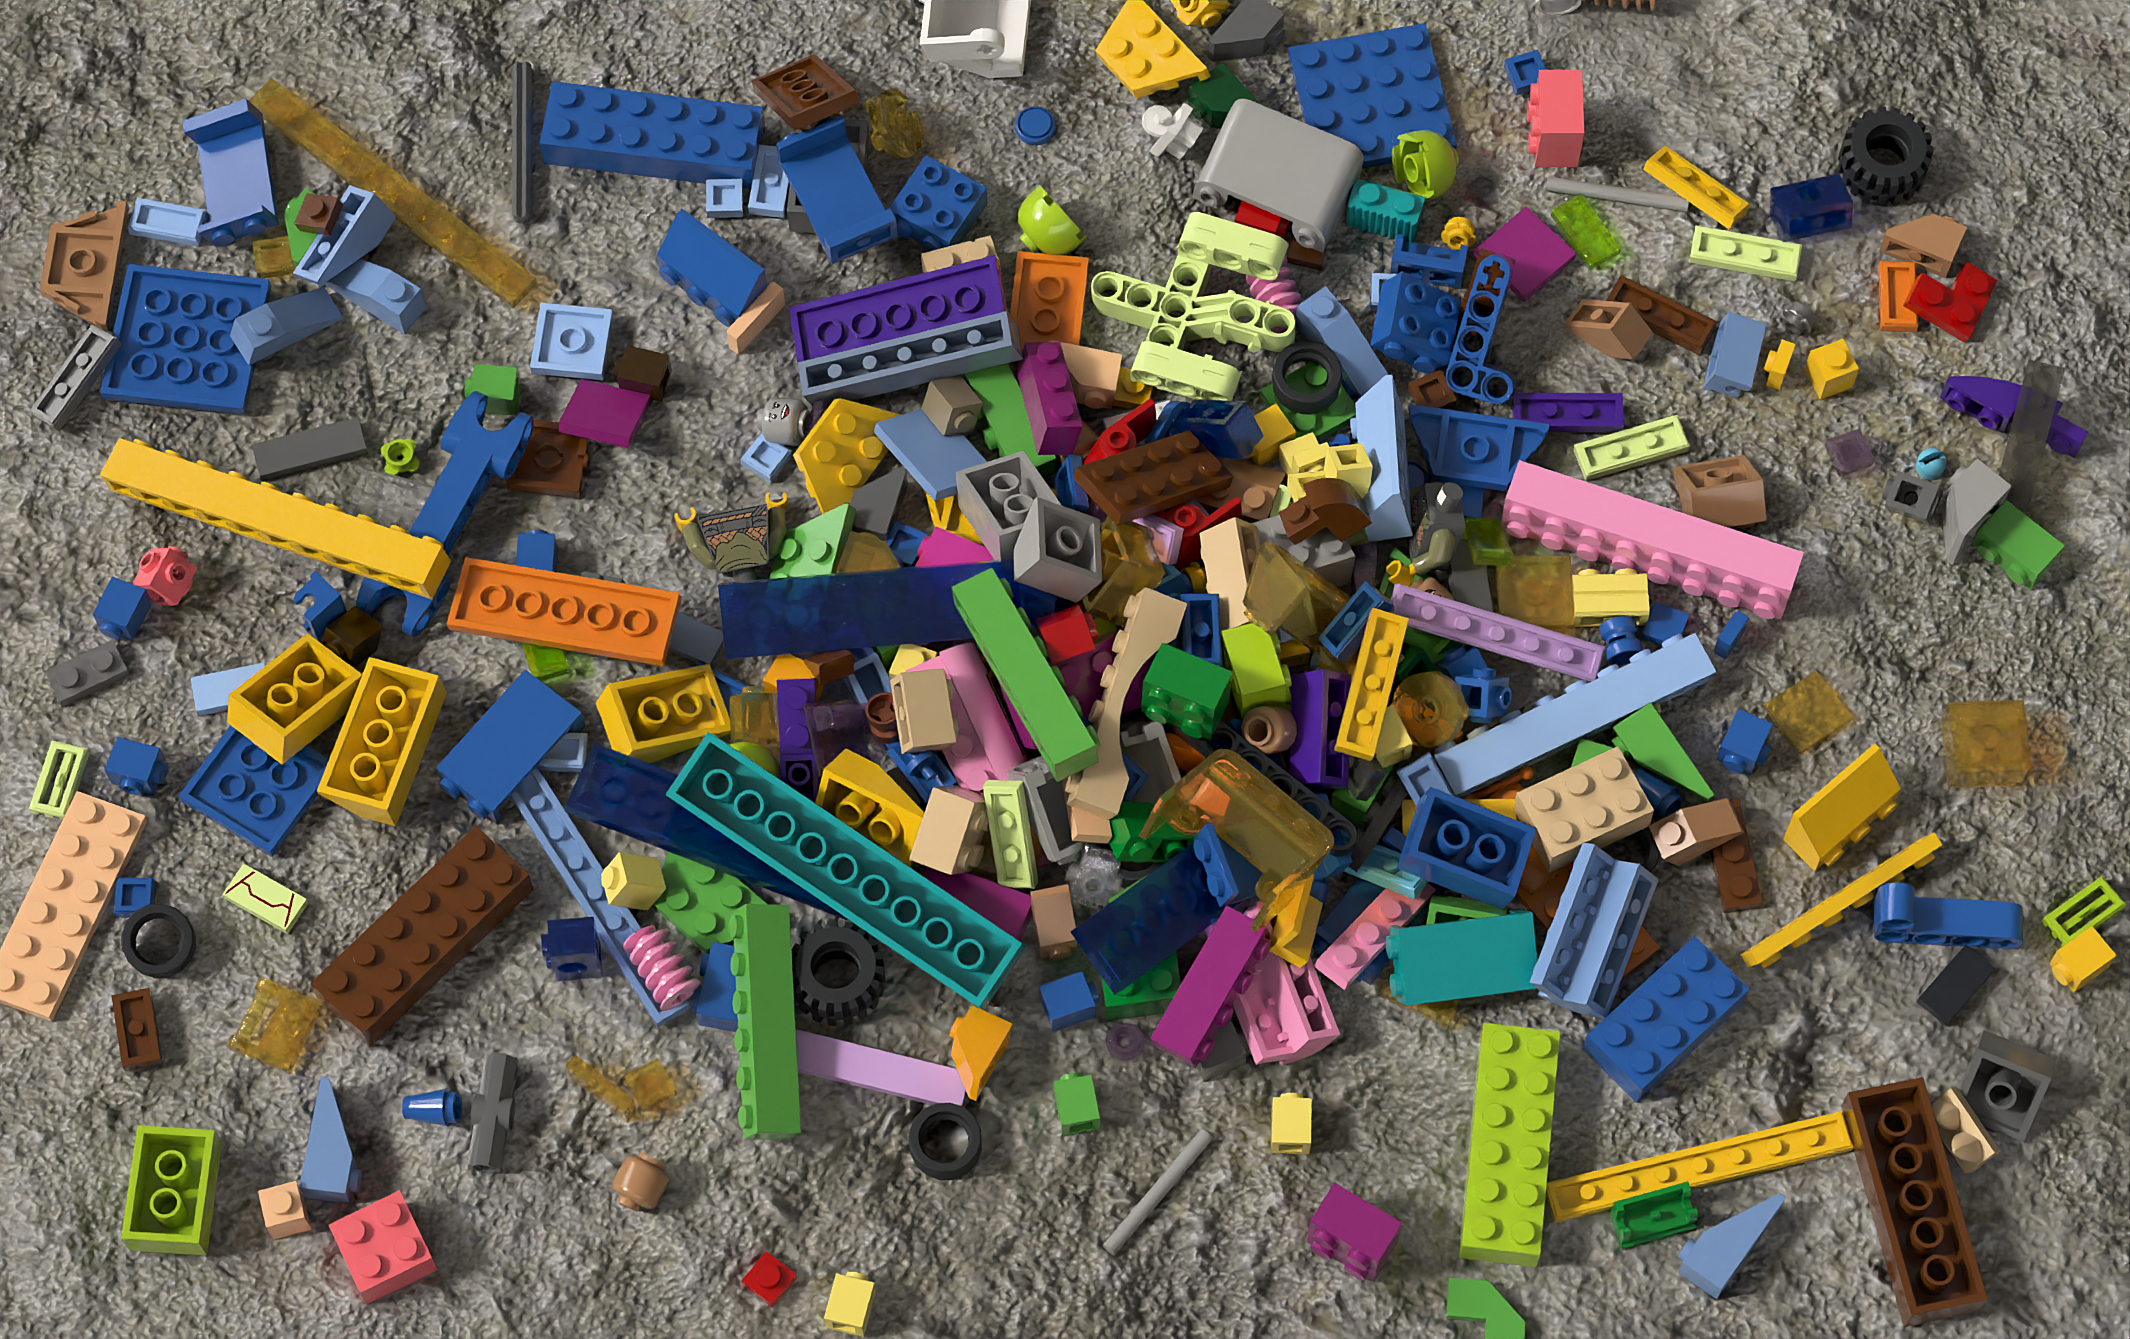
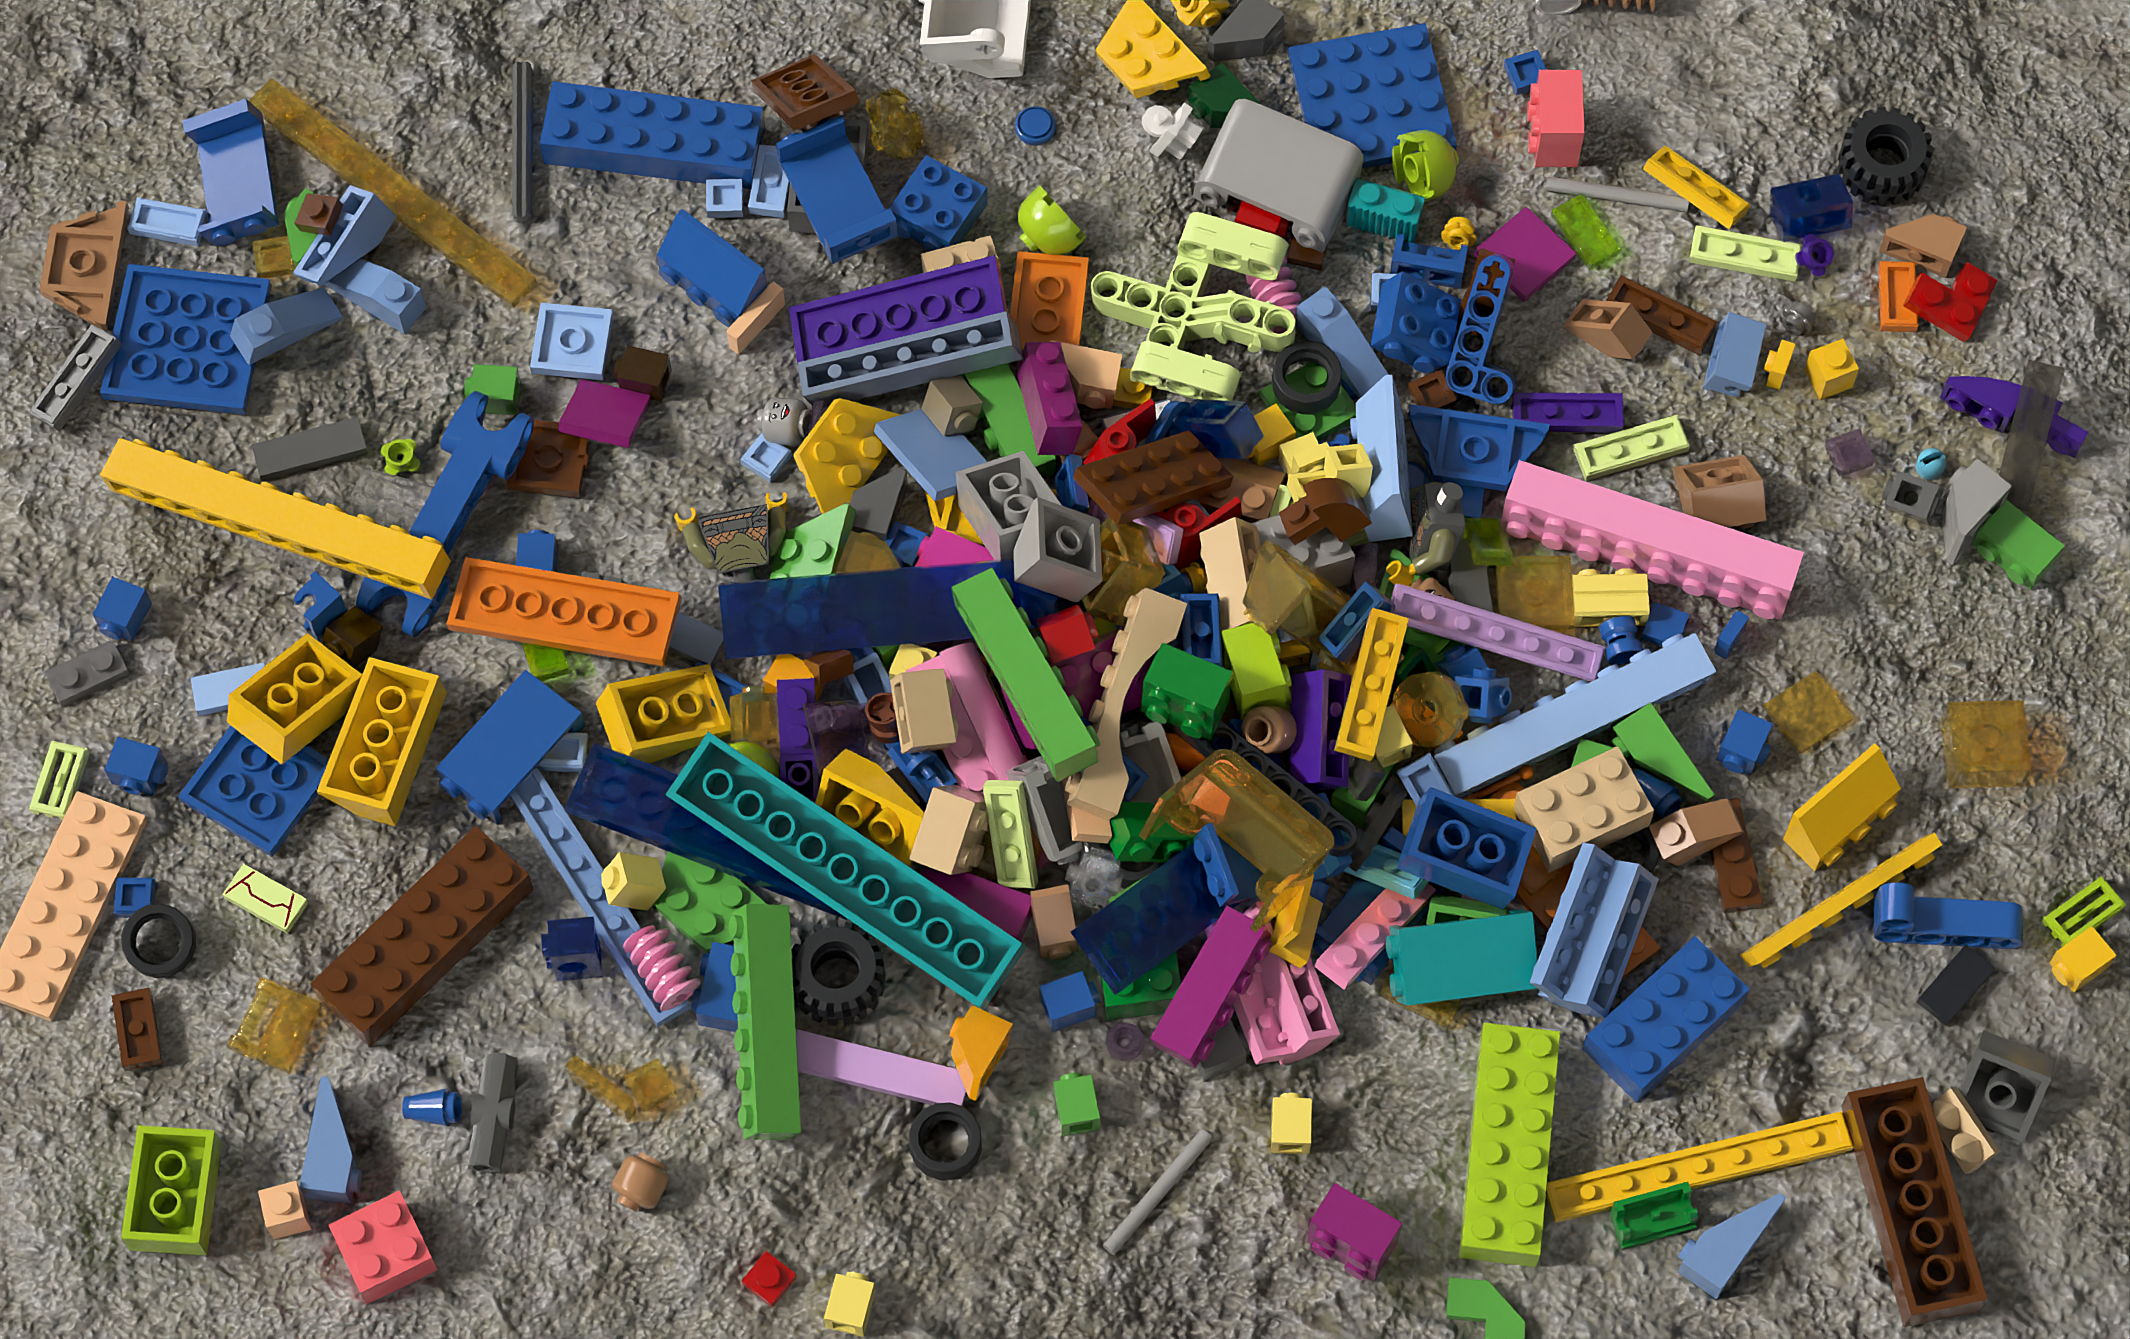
coral brick [132,546,198,606] -> none
none -> dark purple plate [1795,234,1834,277]

